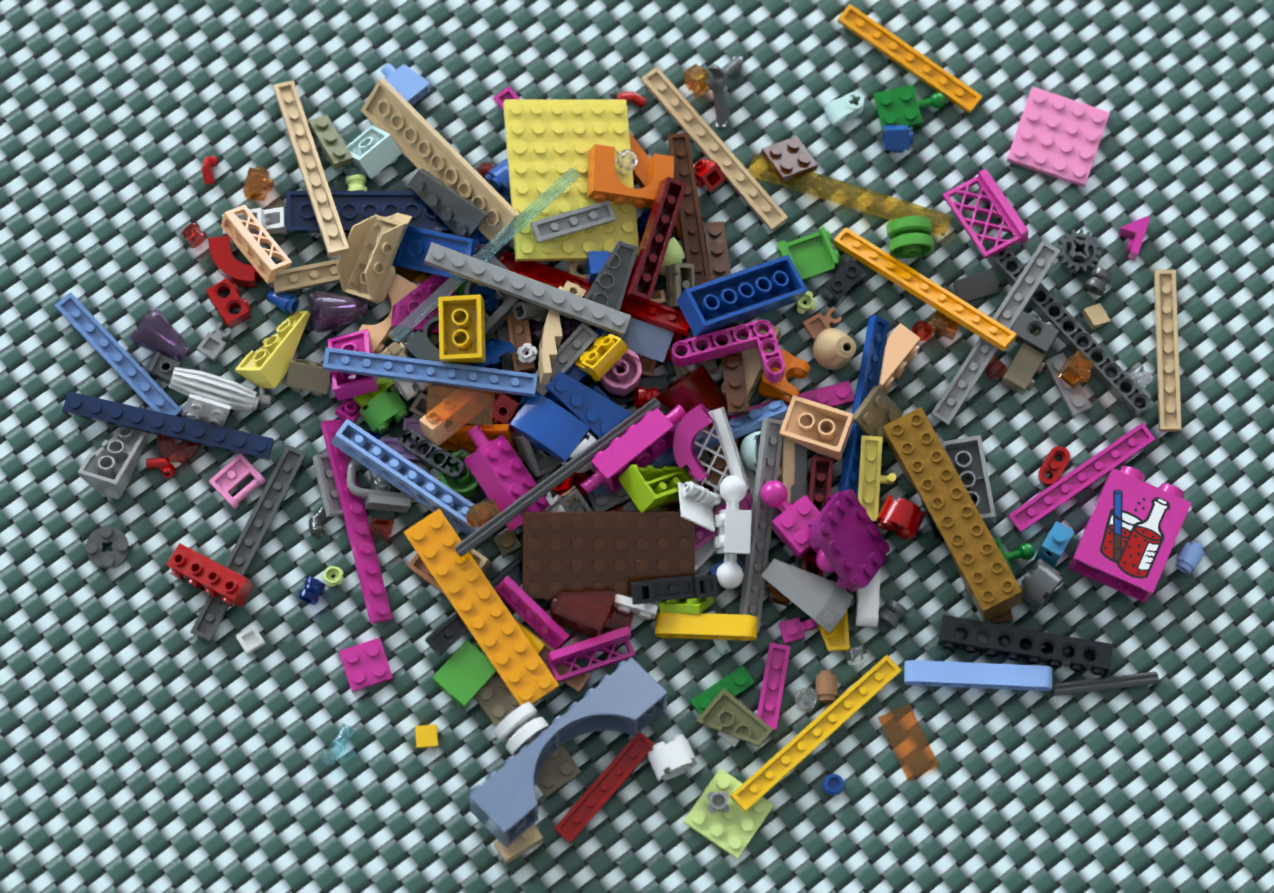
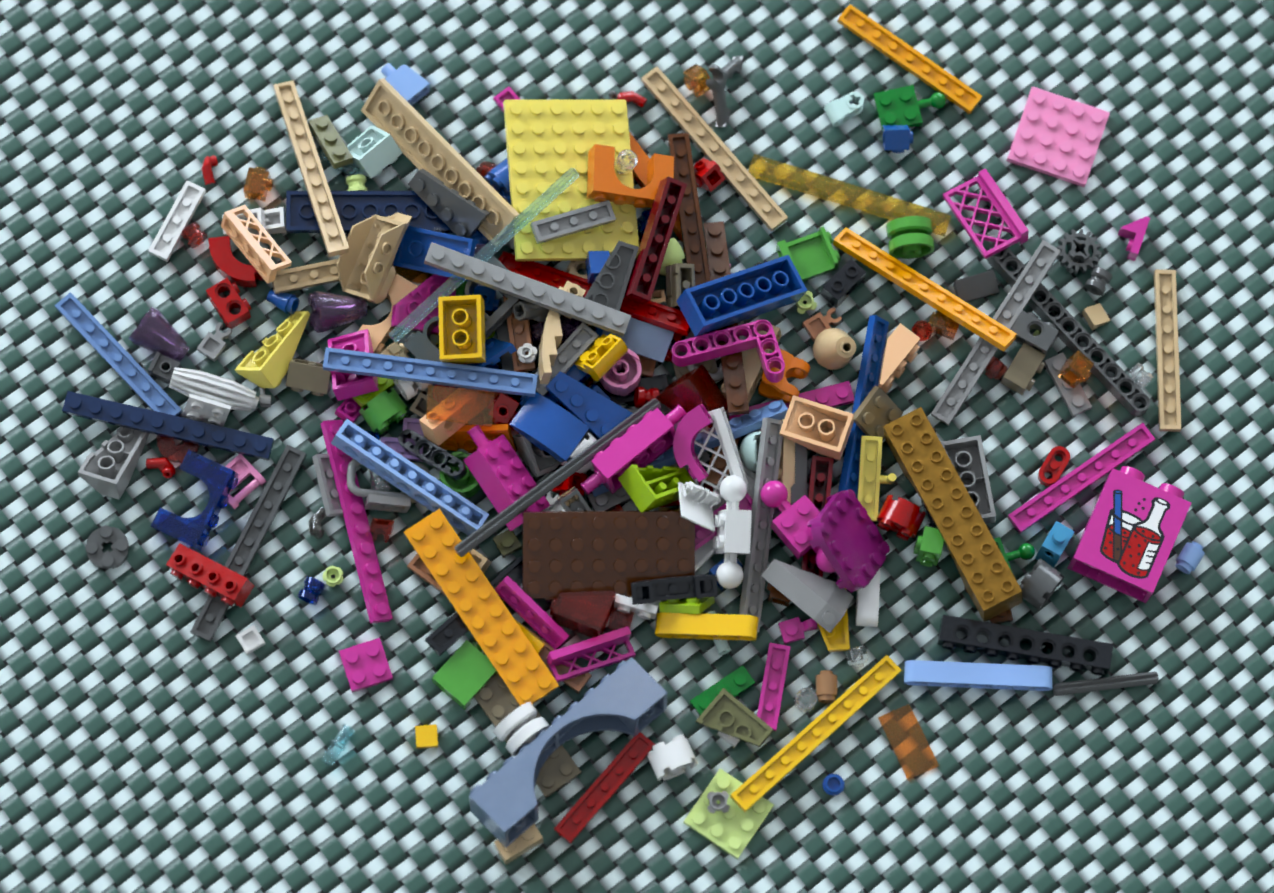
clear orange brick [466,499,500,528] -> none
plate [761,136,818,183] -> none
dark grey wheel [878,600,908,630] -> none
none -> white plate [148,181,206,262]
none -> clear blue arch [151,450,238,551]
none -> bright green brick [913,526,944,567]

